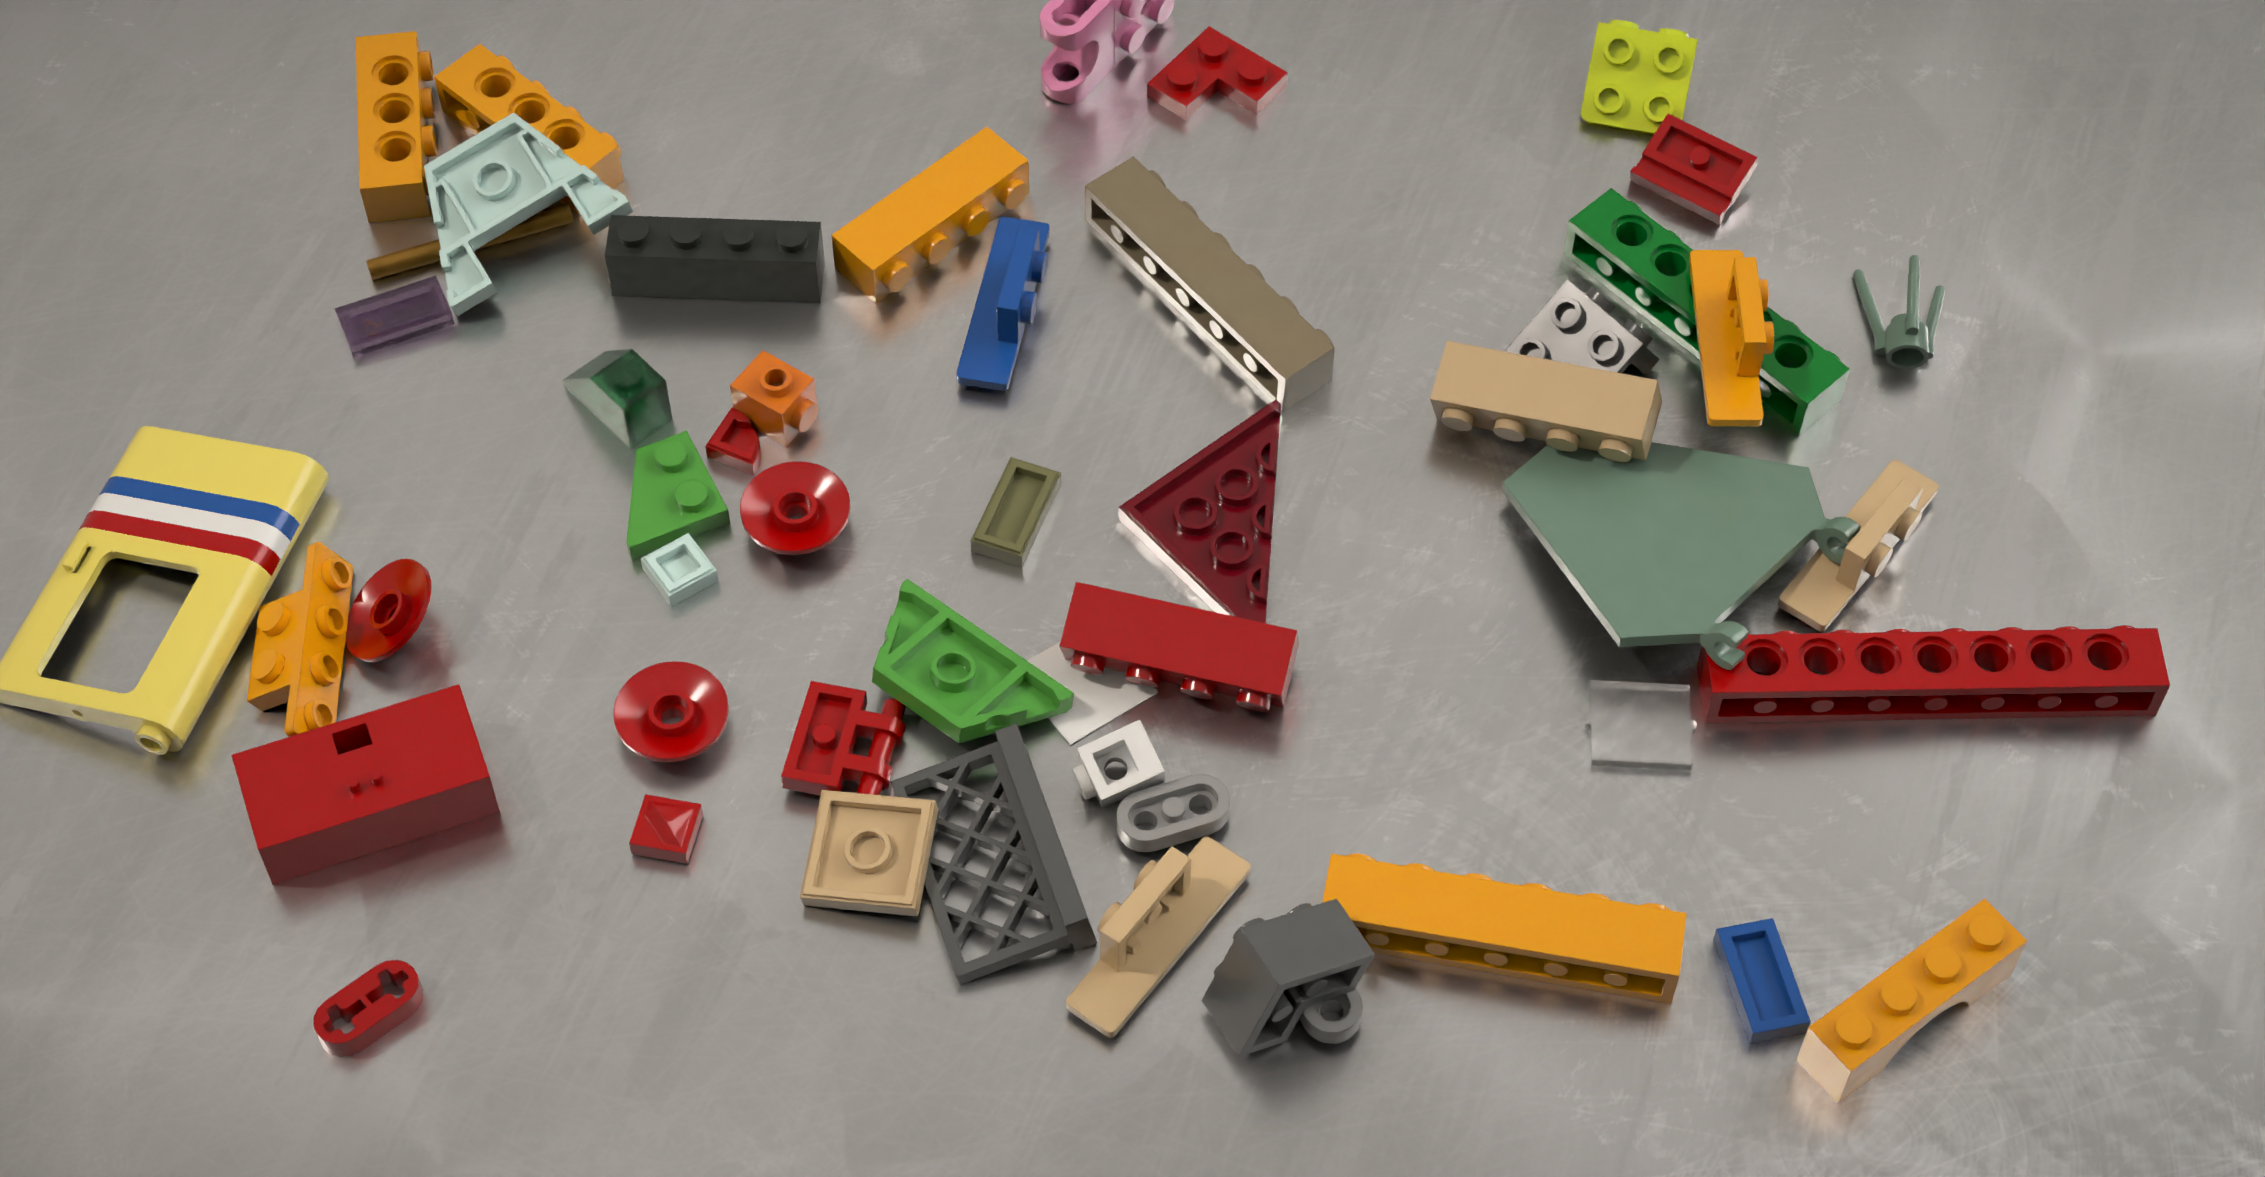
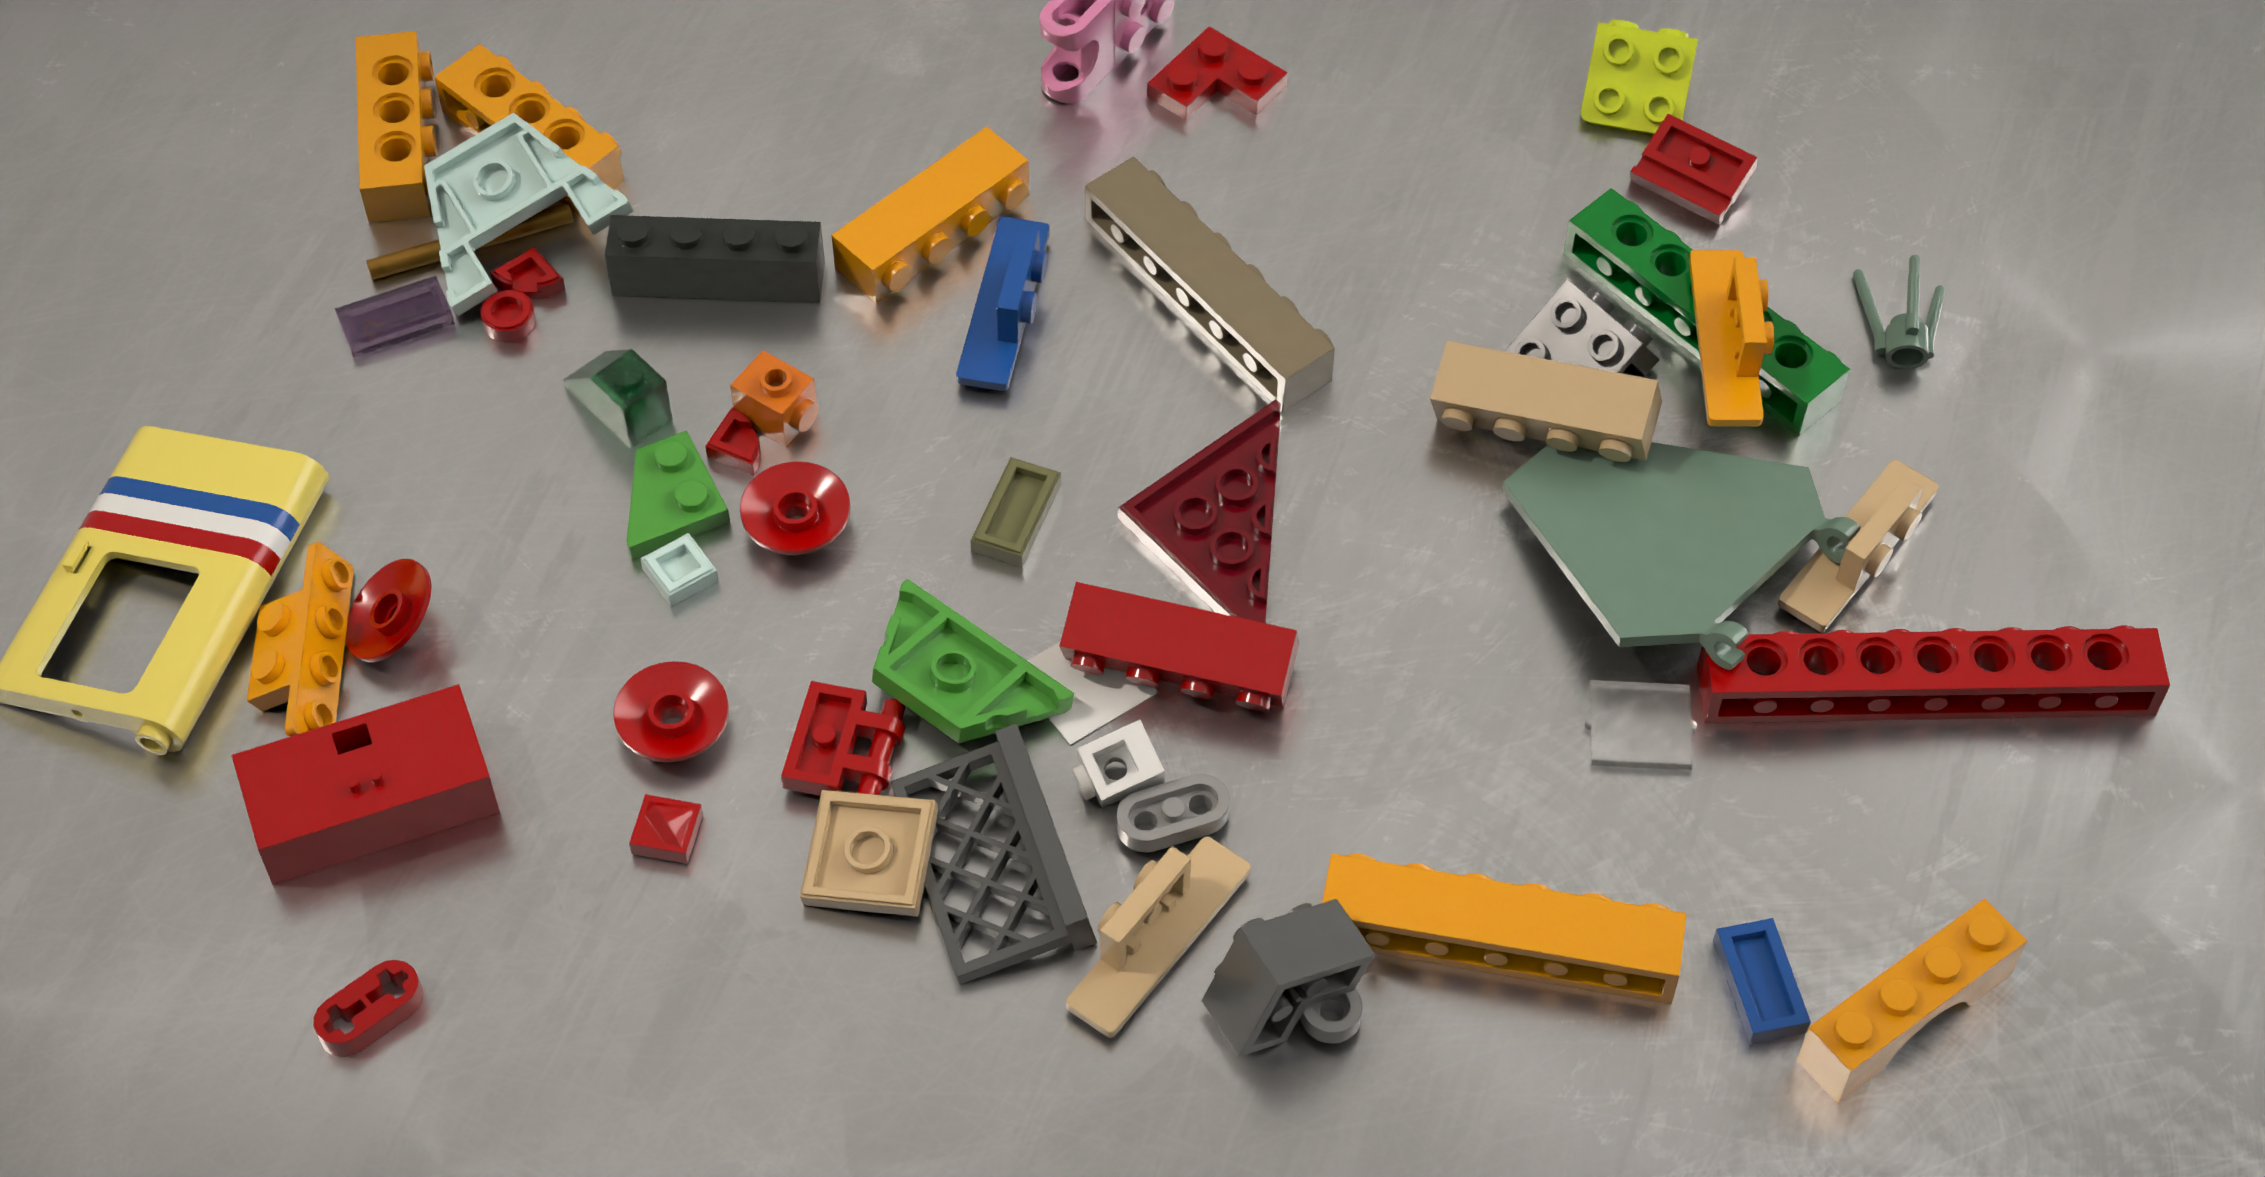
none -> red tile [480,290,536,343]
none -> red tile [490,247,565,299]

